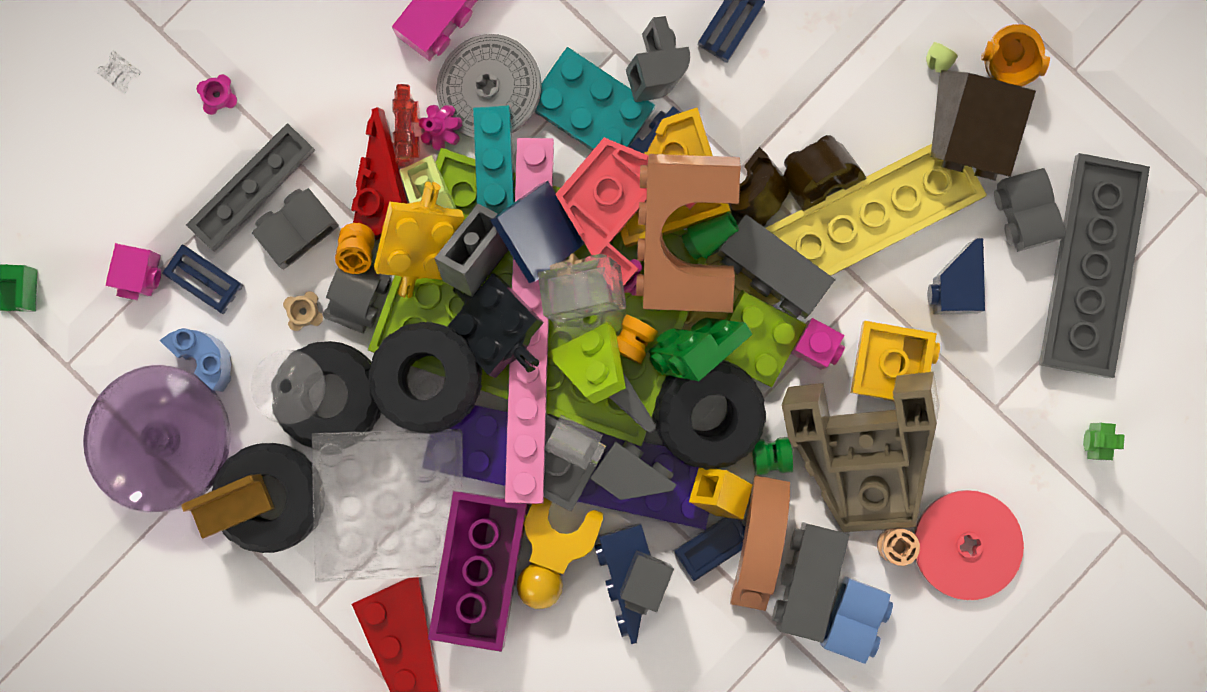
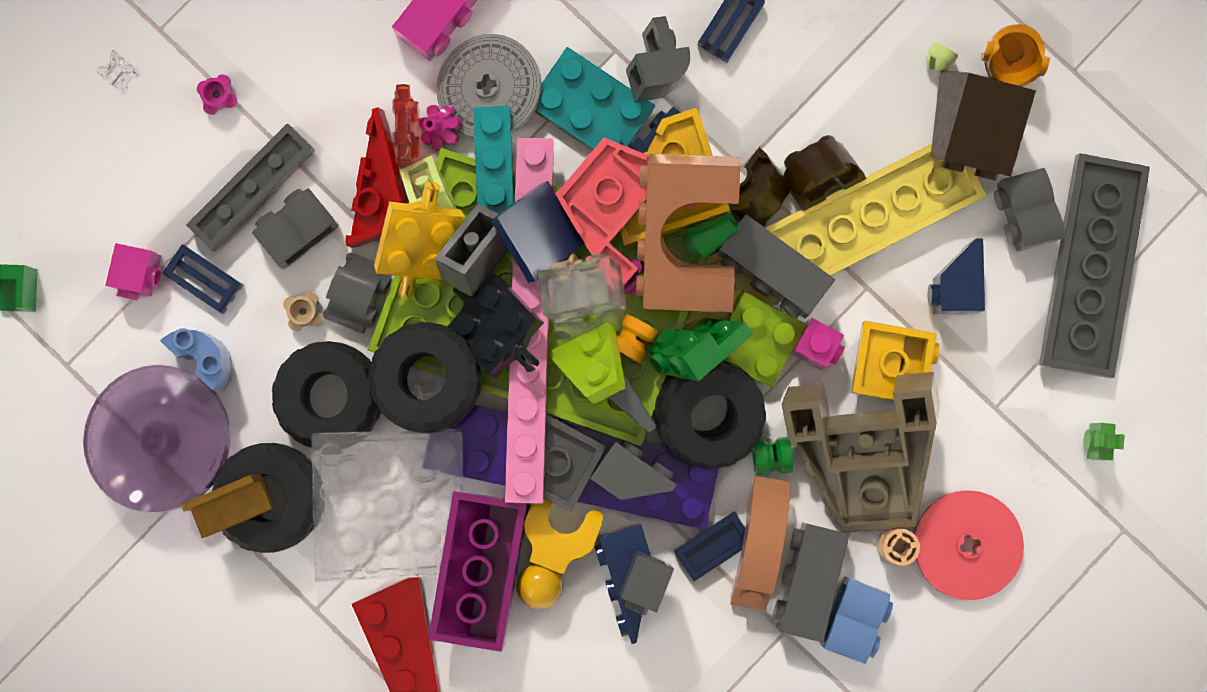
clear dish [251,350,326,424] -> none
light orange wheel [335,223,375,274] -> none
clear brick [544,415,606,470] -> none
yellow brick [689,468,753,519] -> none

